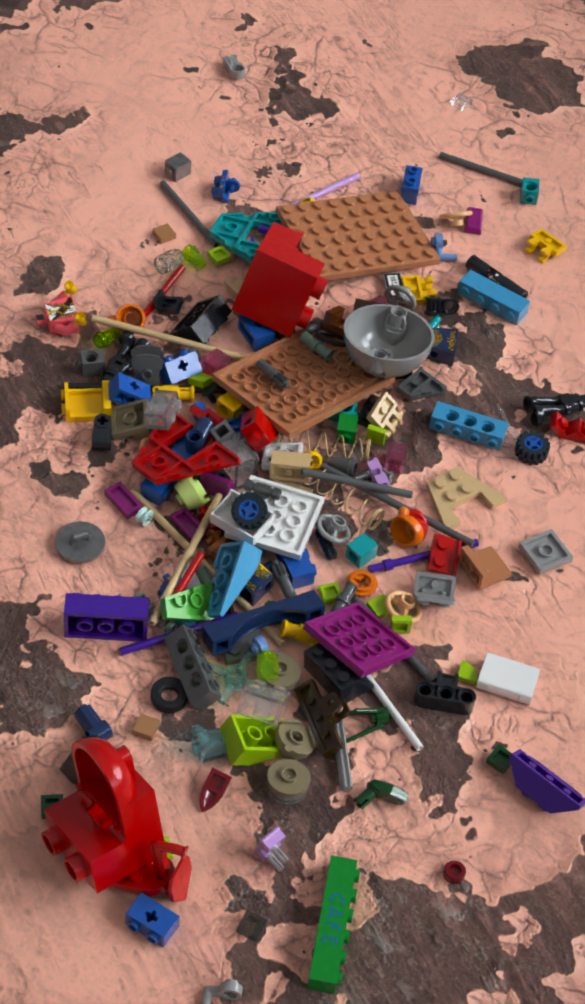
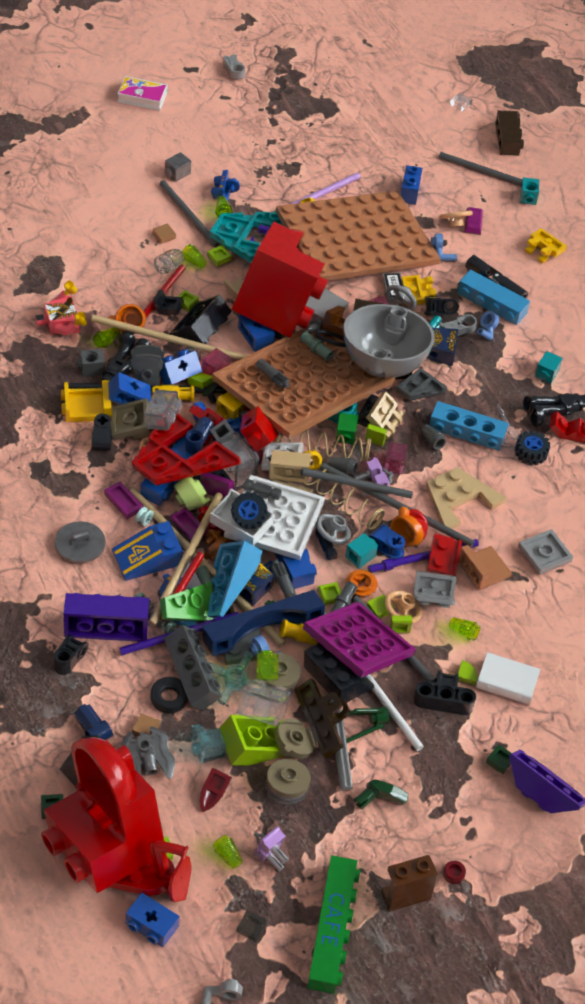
none -> black piece [54,634,89,675]
none -> blue slope [112,521,183,581]
none -> piece [117,76,168,111]
none -> flat silver piece [120,726,175,779]
none -> lime tile [178,290,199,312]
none -> clear neon green cone [213,835,243,869]
none -> clear neon green cone [215,196,232,217]
none -> light grey tile [306,289,349,320]
none -> blue piece [368,524,405,560]
none -> reddish brown panel [381,855,438,912]
none -> dark grey cone [421,424,446,450]
none -> light grey piece [440,314,477,336]
none -> clear neon green cone [449,617,481,641]
none -> medium blue plate [477,311,499,341]
none -> dark brown brick [495,110,524,156]
none -> teal brick [535,351,563,383]

